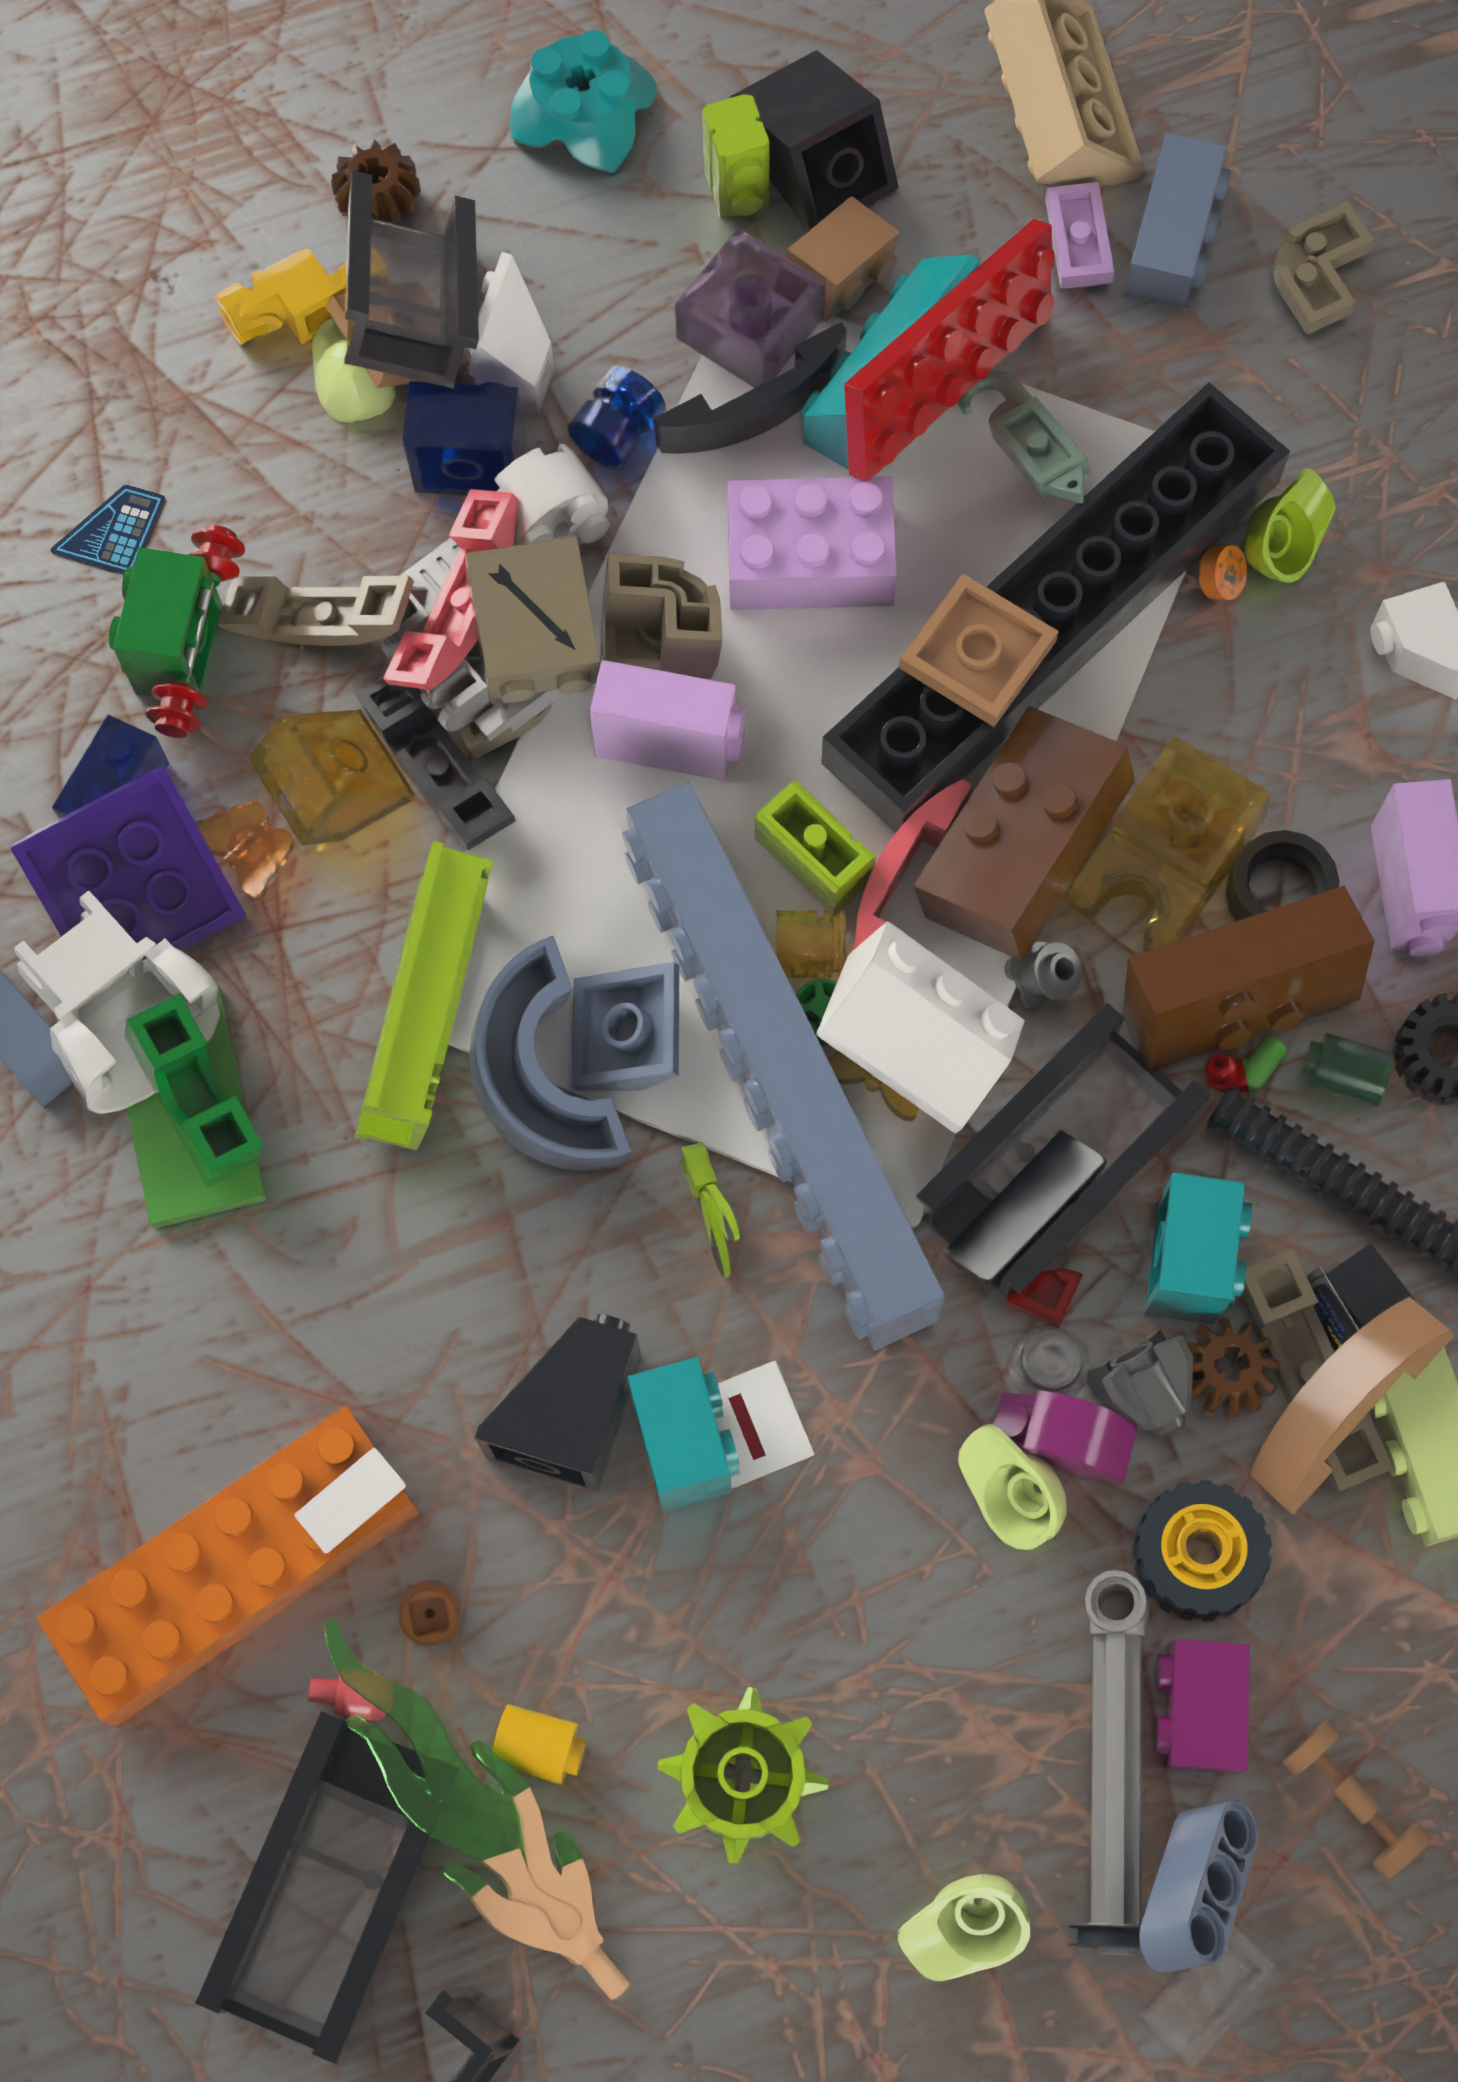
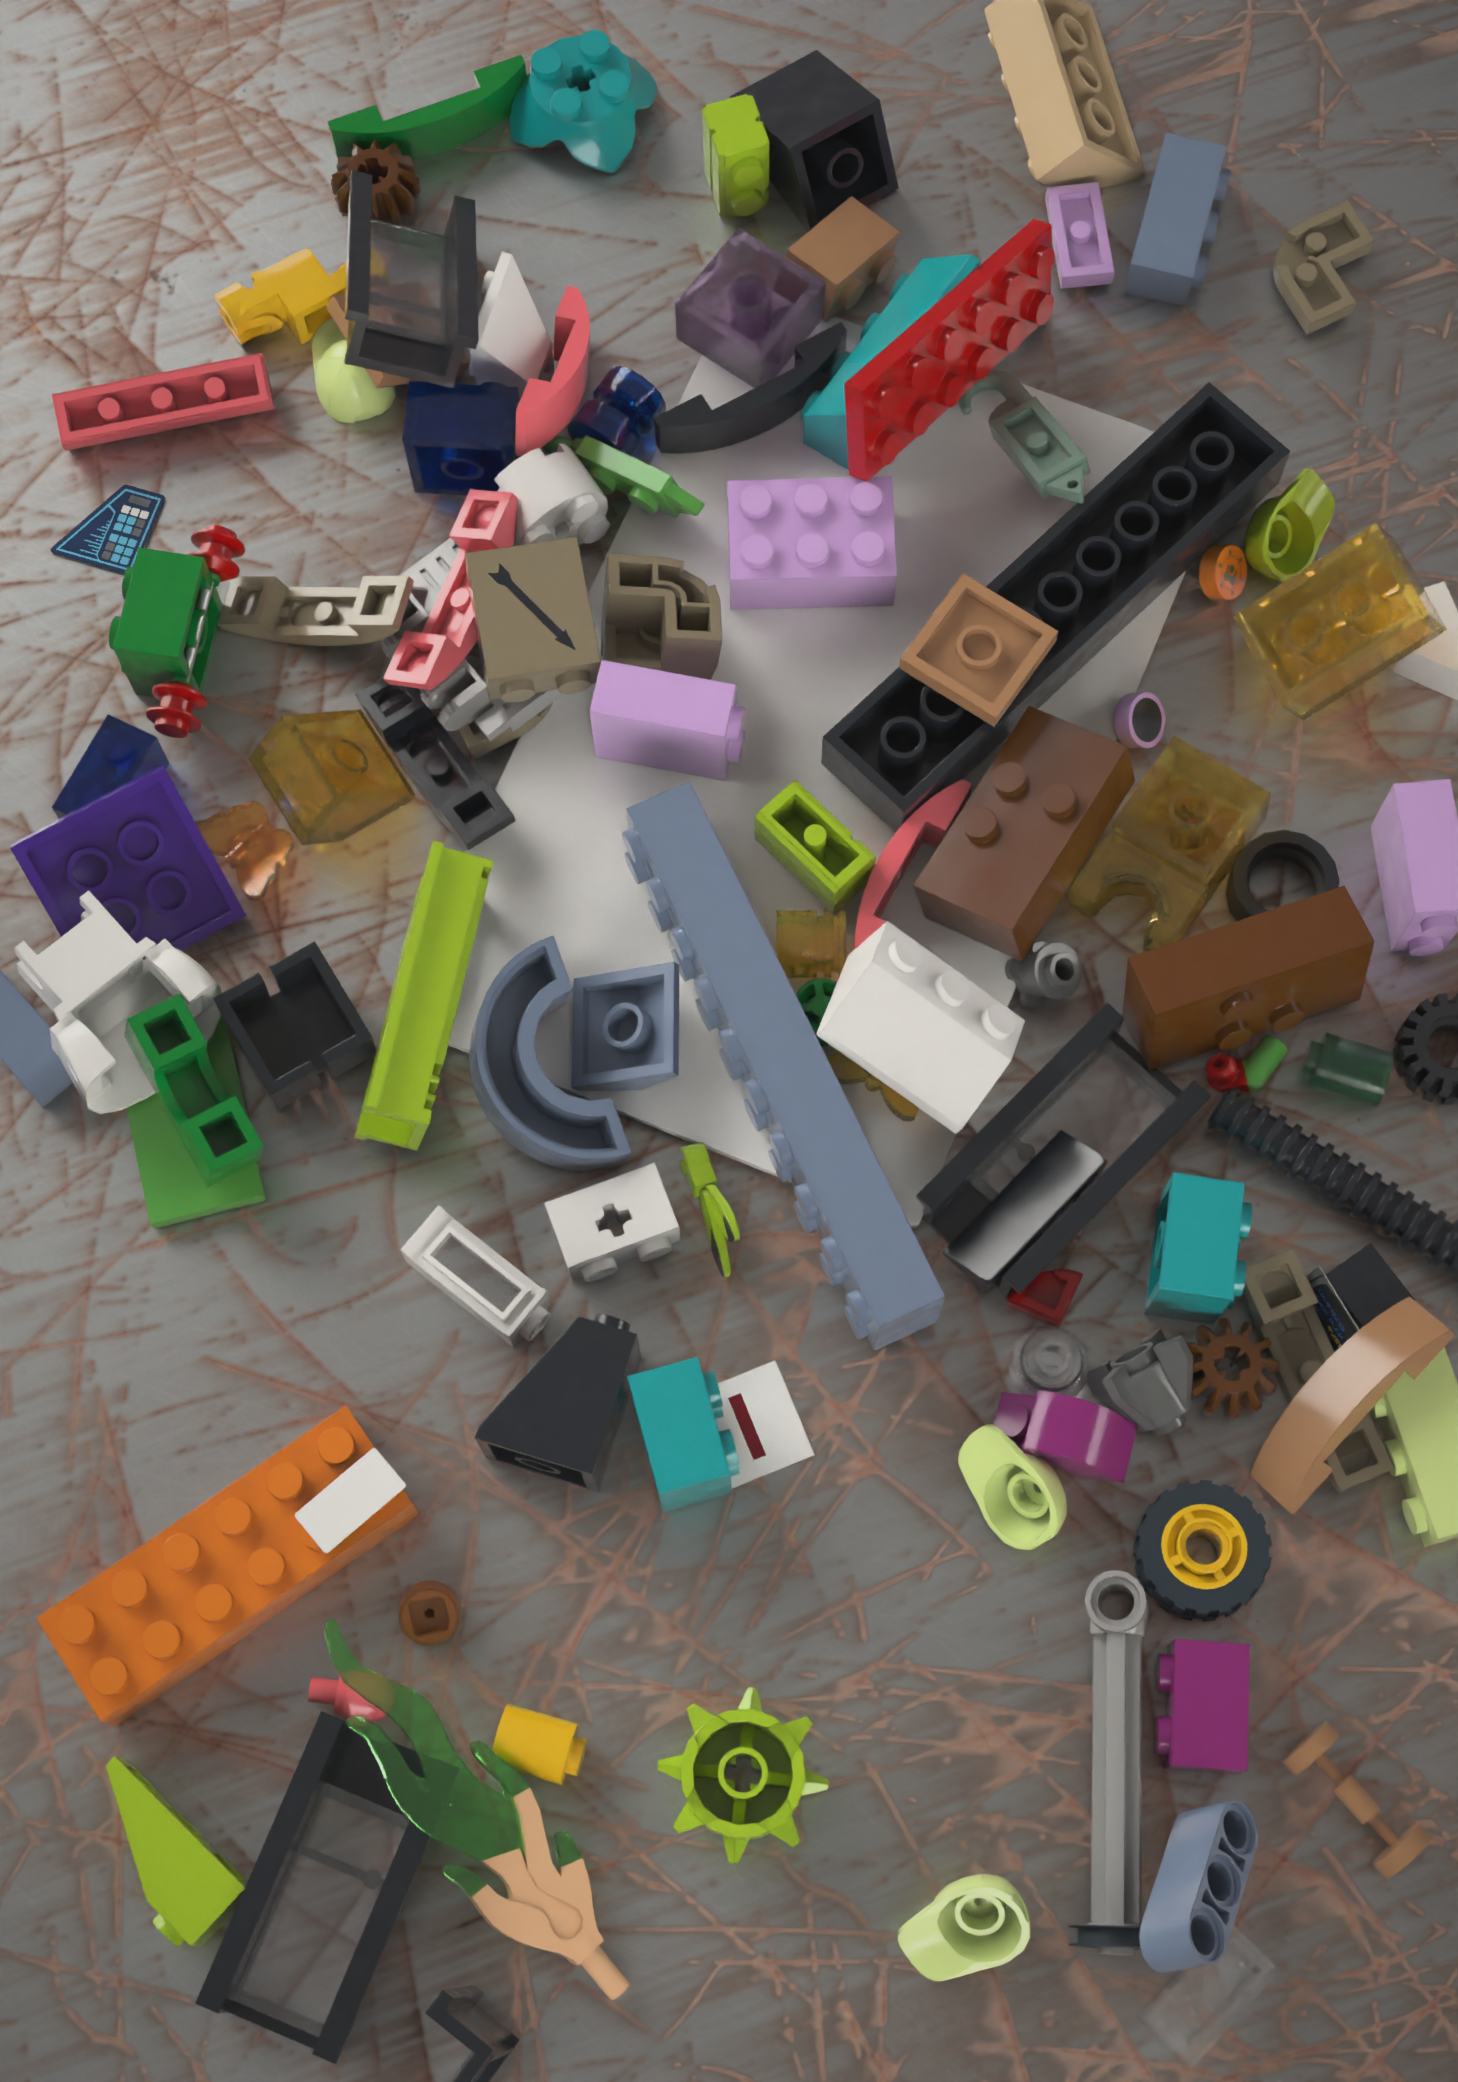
none -> coral brick [52,353,275,451]
none -> lime slope [105,1756,248,1947]
none -> black piece [213,941,376,1111]
none -> green slope [327,54,527,160]
none -> white window [400,1205,551,1348]
none -> coral slope [515,286,590,456]
none -> bright green plate [542,435,705,518]
none -> white brick [544,1162,681,1282]
none -> tile [1114,692,1166,749]
none -> clear yellow brick [1232,522,1447,721]

